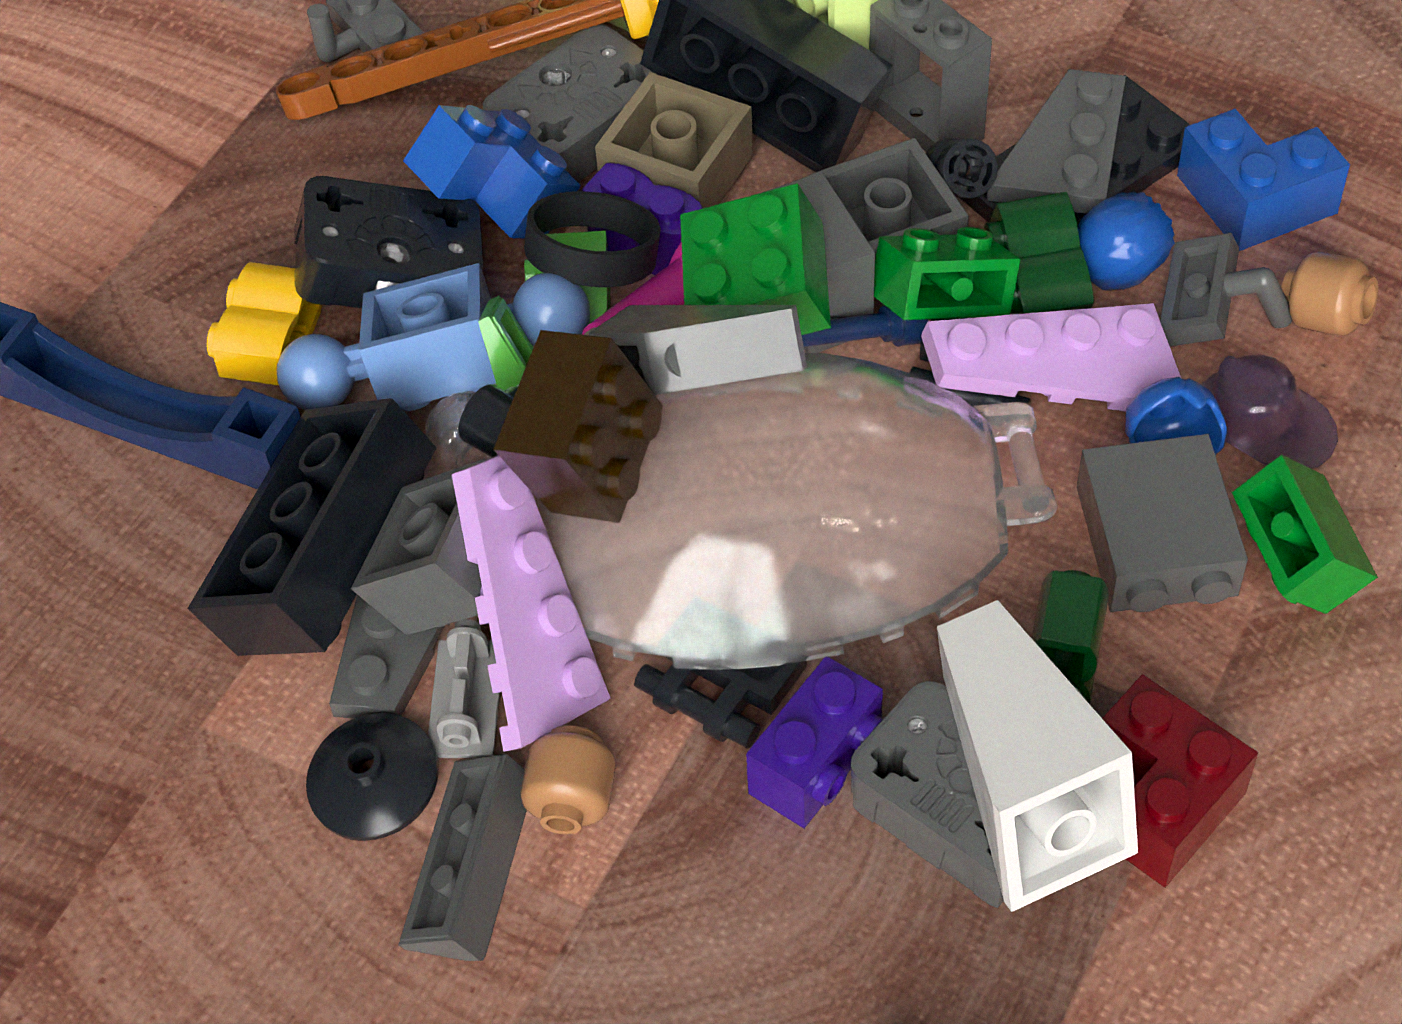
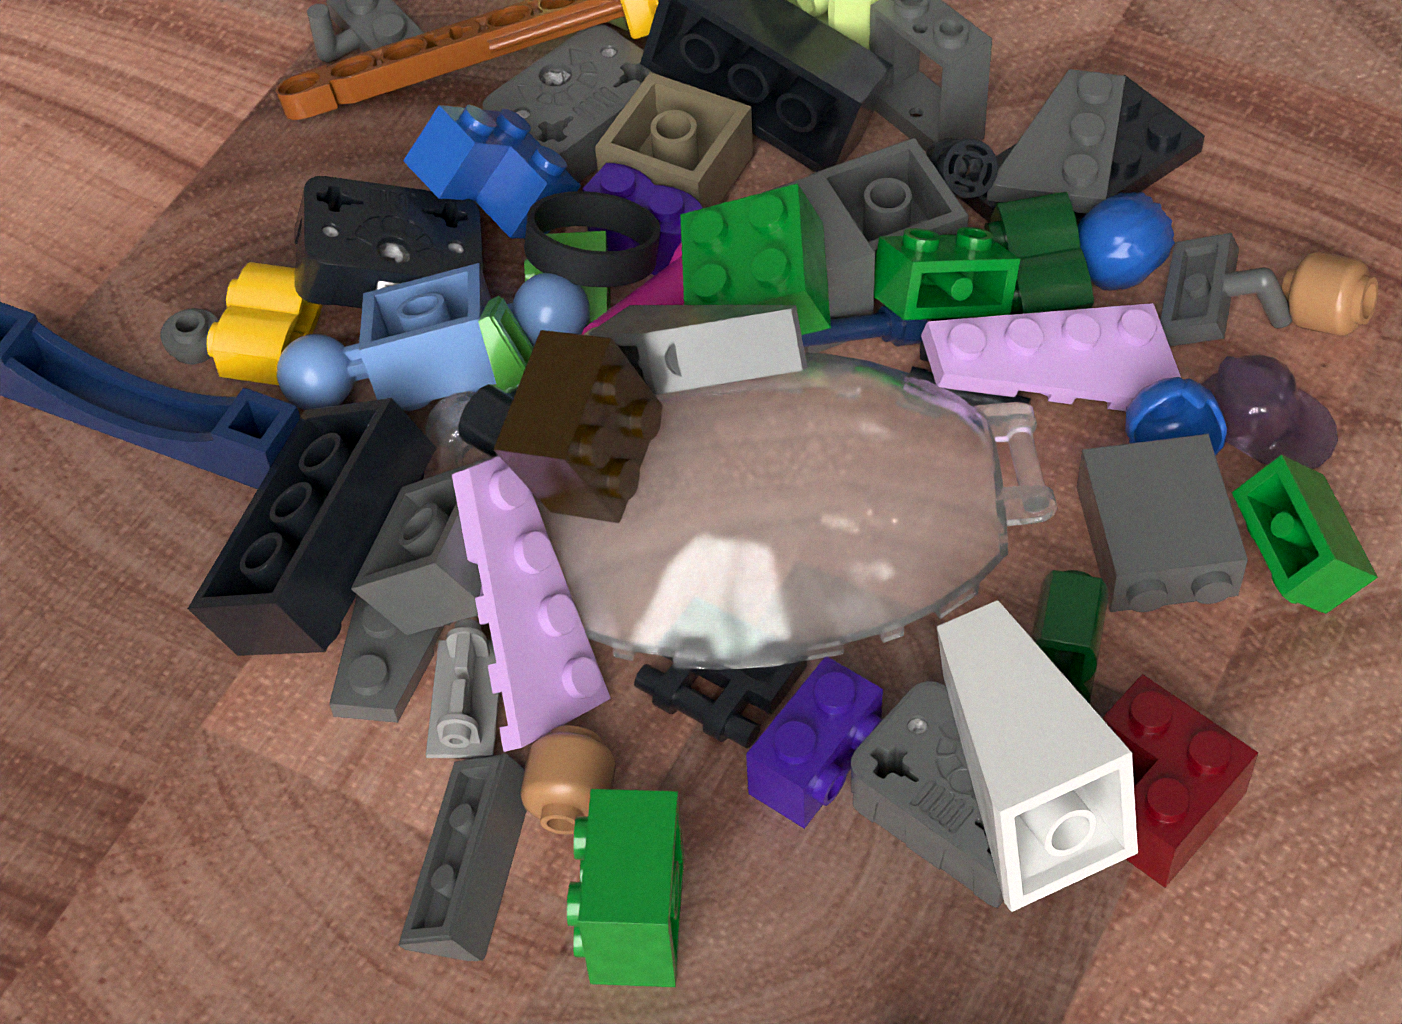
black dish [306,713,439,841] -> none
blue brick [1177,108,1350,251] -> none
none -> dark grey plate [160,308,218,364]
none -> green brick [567,789,685,987]

